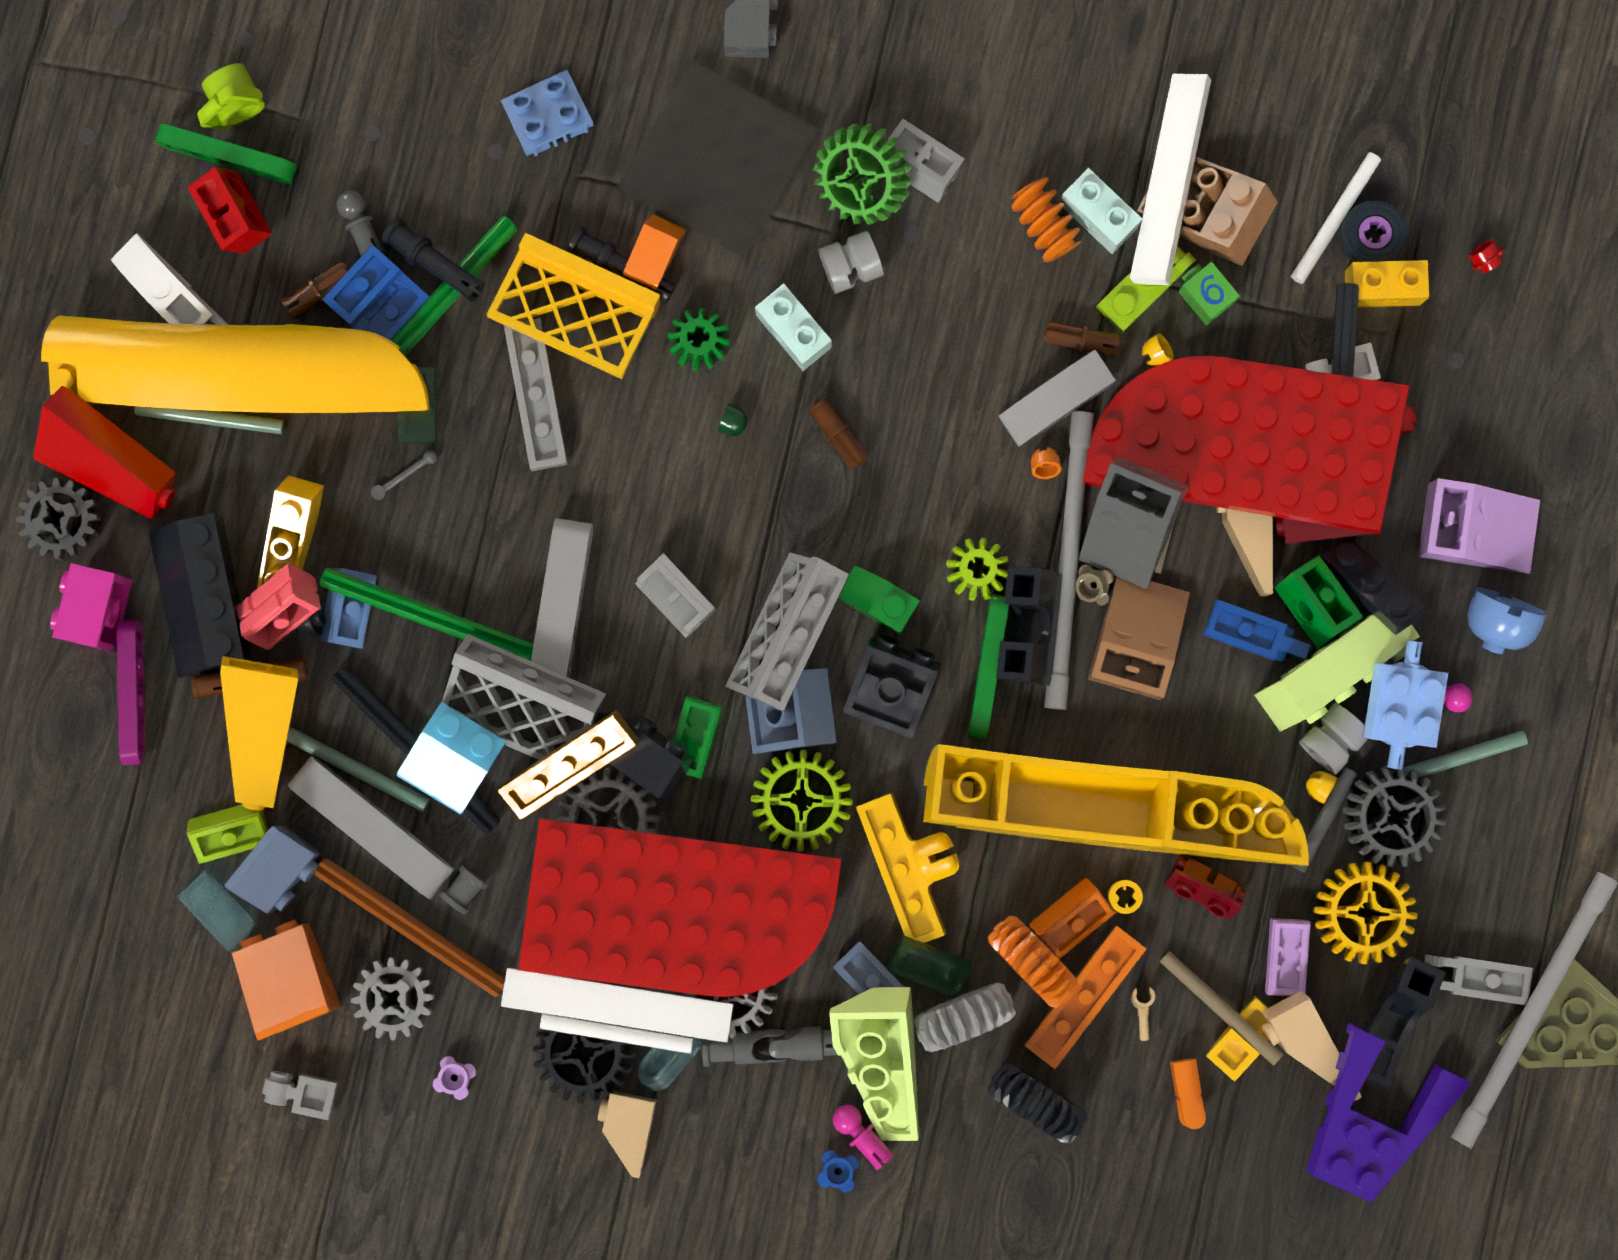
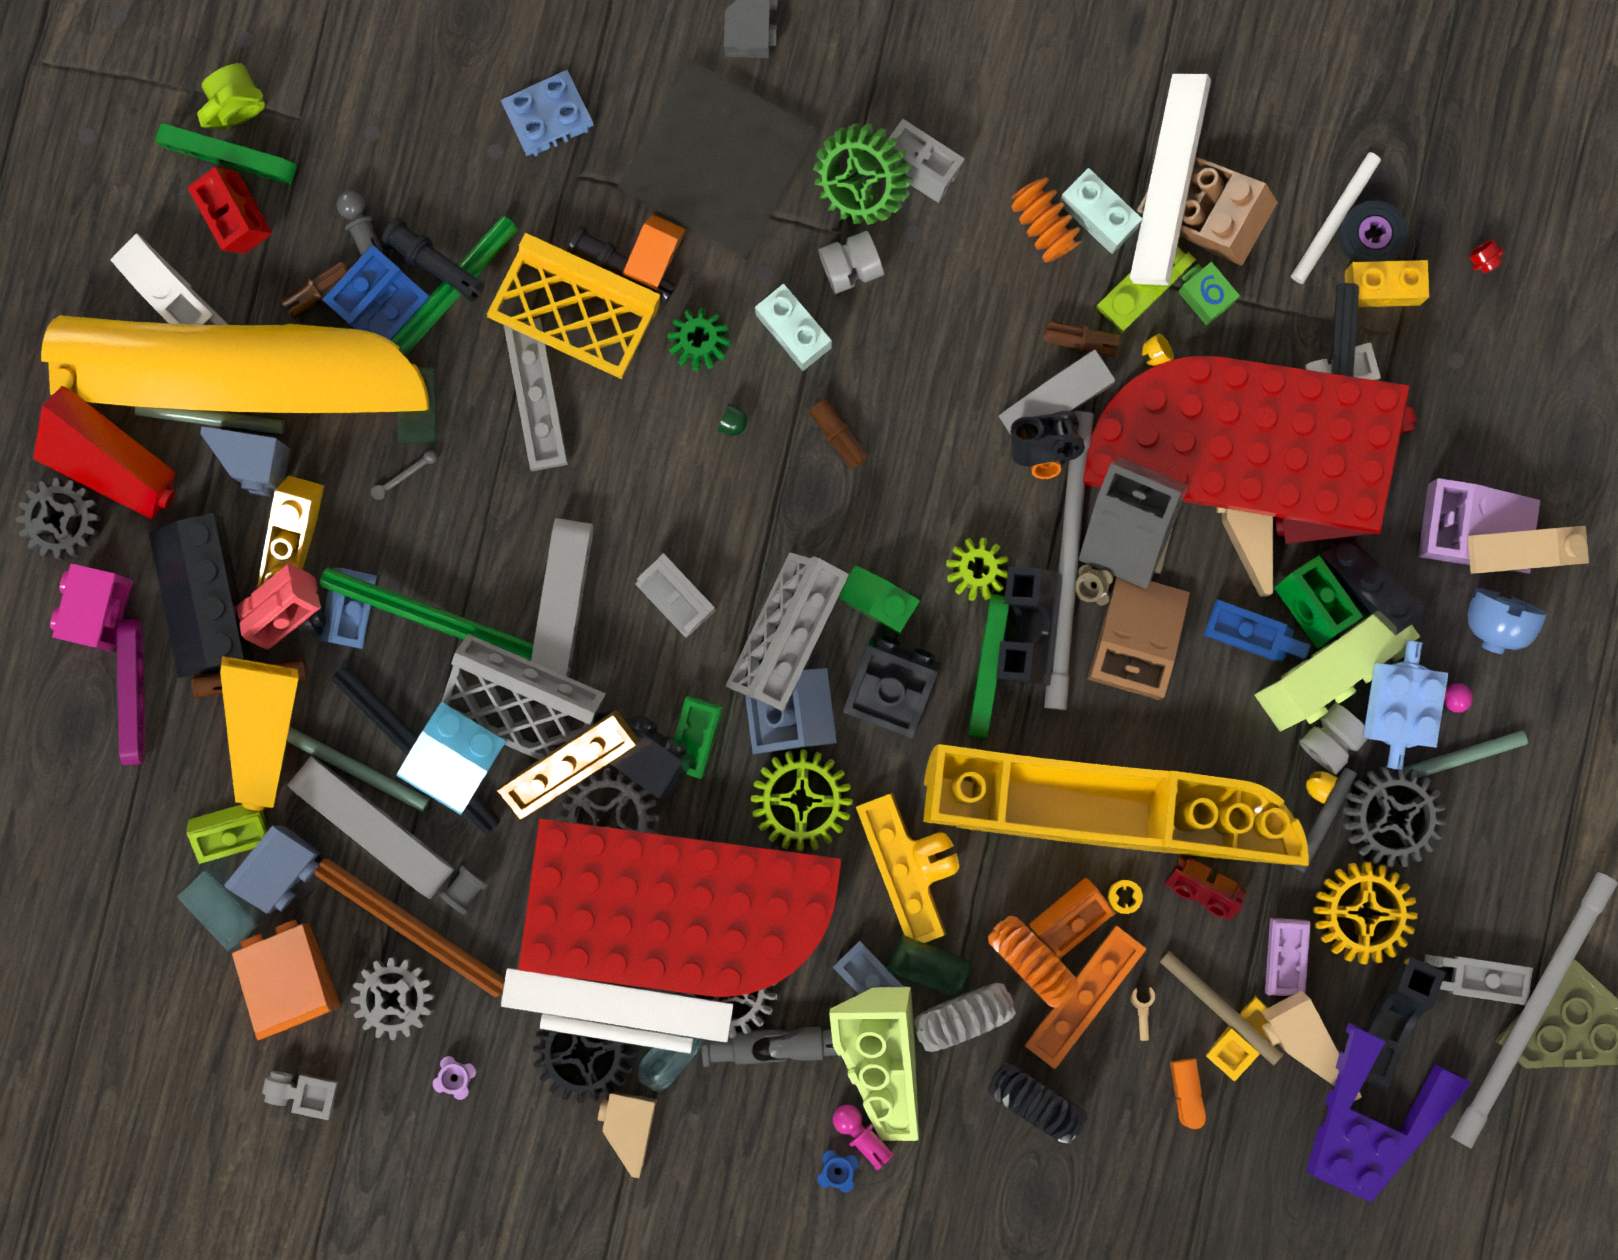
none -> sand blue slope [200,426,290,497]
none -> black piece [1010,411,1085,466]
none -> tan slope [1467,526,1589,574]

